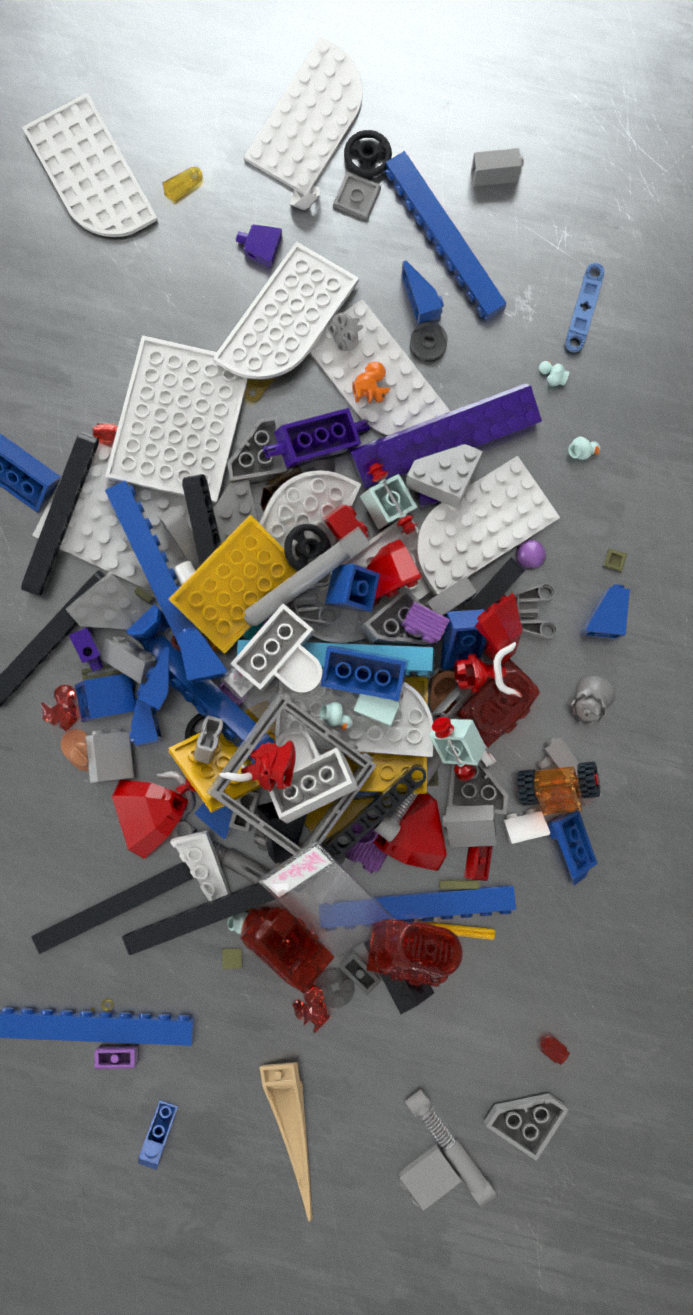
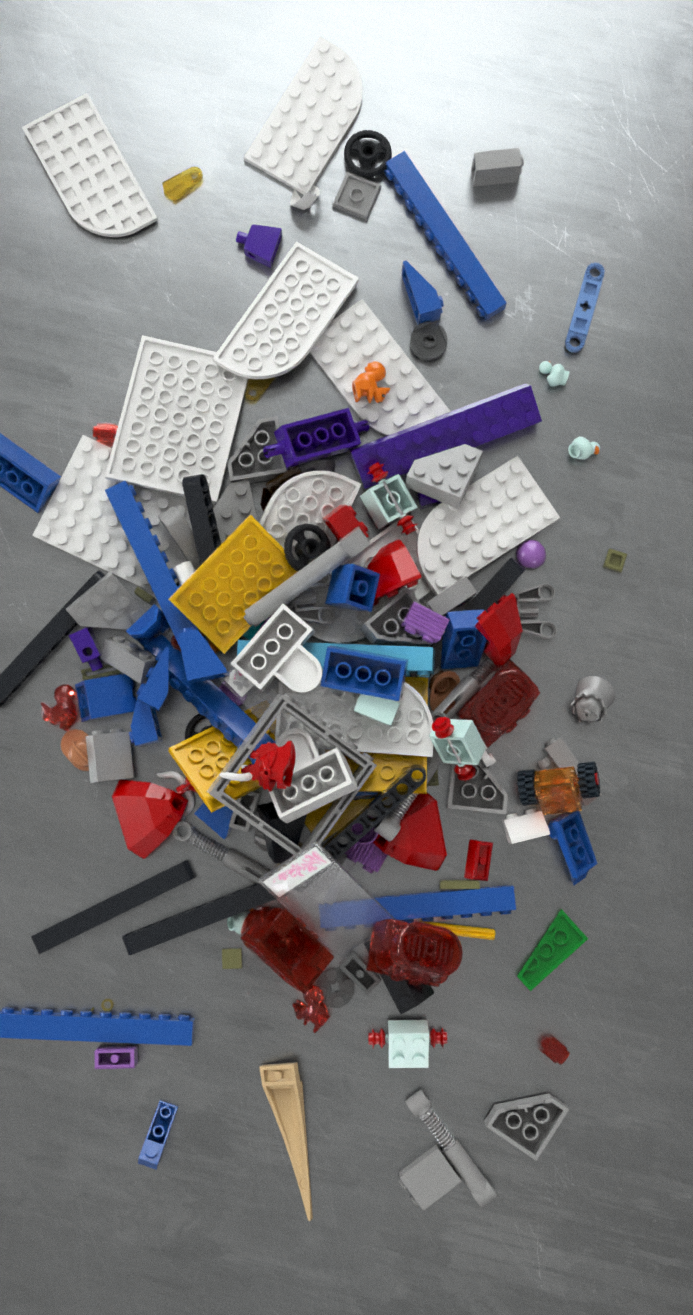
black beam [21,432,99,596] -> none
white wing [170,830,230,901] -> none
light grey brick [194,715,223,764] -> none
light aqua animal [320,702,352,730] -> none
light grey plate [328,313,363,352] -> none
light grey brick [443,805,497,848] -> none
red helmet [453,642,521,697] -> none
blue slope [580,584,630,639] -> none
none -> light aqua brick [368,1020,447,1068]
none -> green wing [517,909,588,991]

